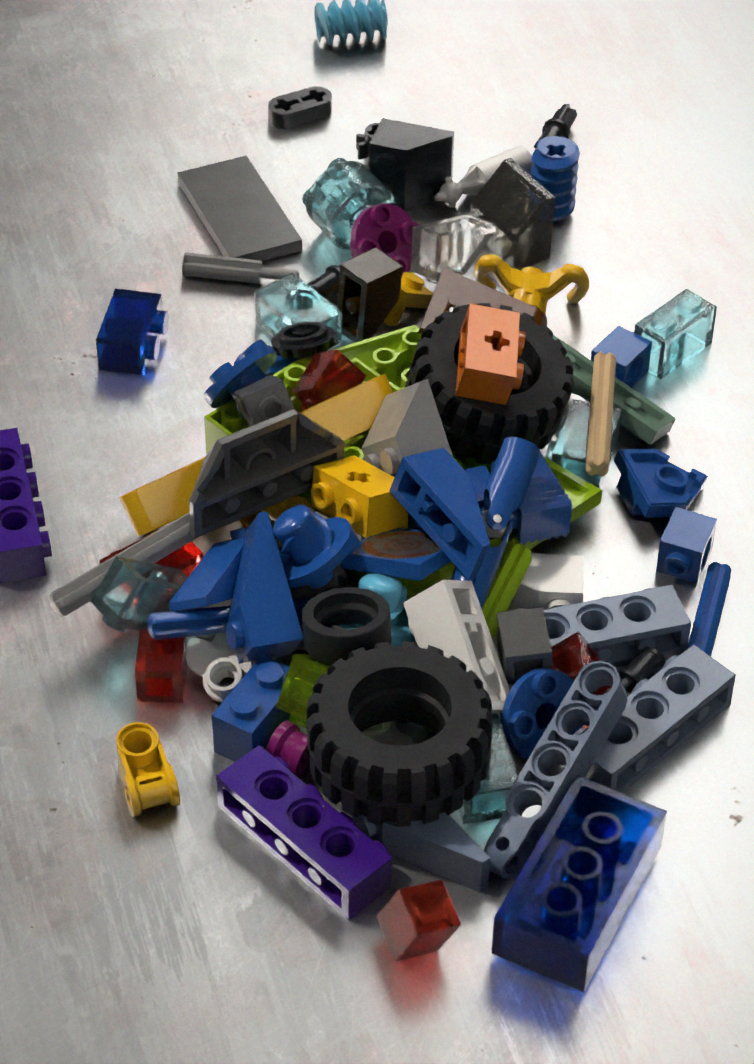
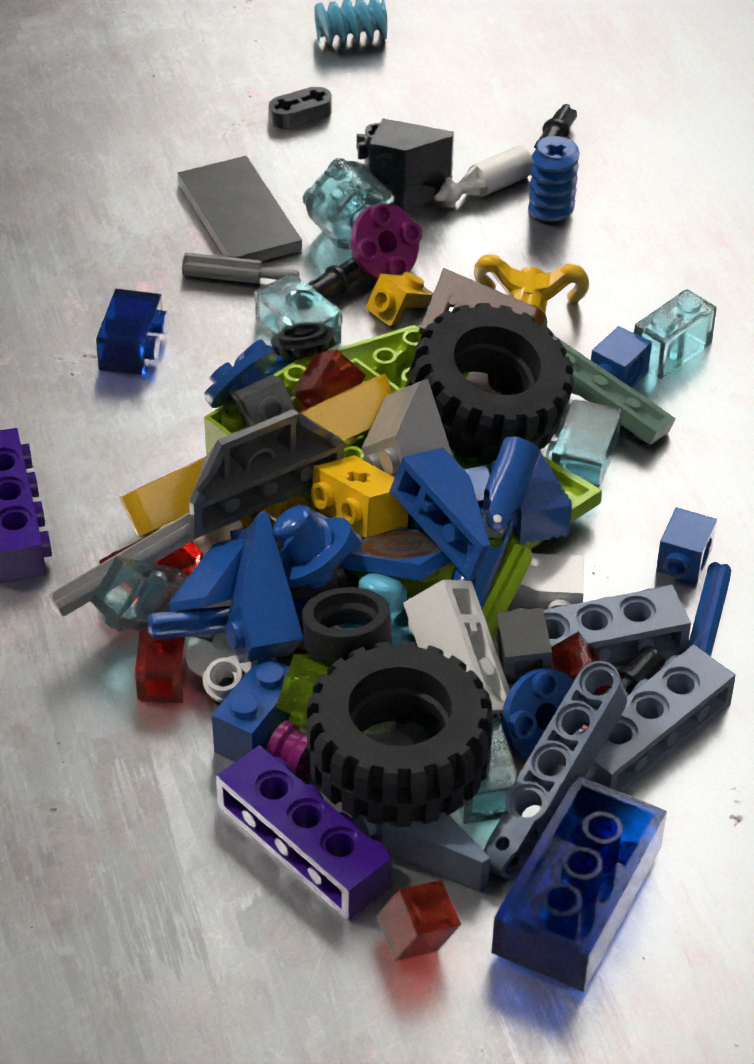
yellow piece [116,722,181,817] -> none
dark brown slope [335,248,403,343] -> none
clear slope [411,214,496,284] -> none
orange brick [455,303,526,405] -> none
clear smoke slope [468,158,555,270] -> none
tan axle [586,352,616,477] -> none
blue plate [614,449,708,518] -> none

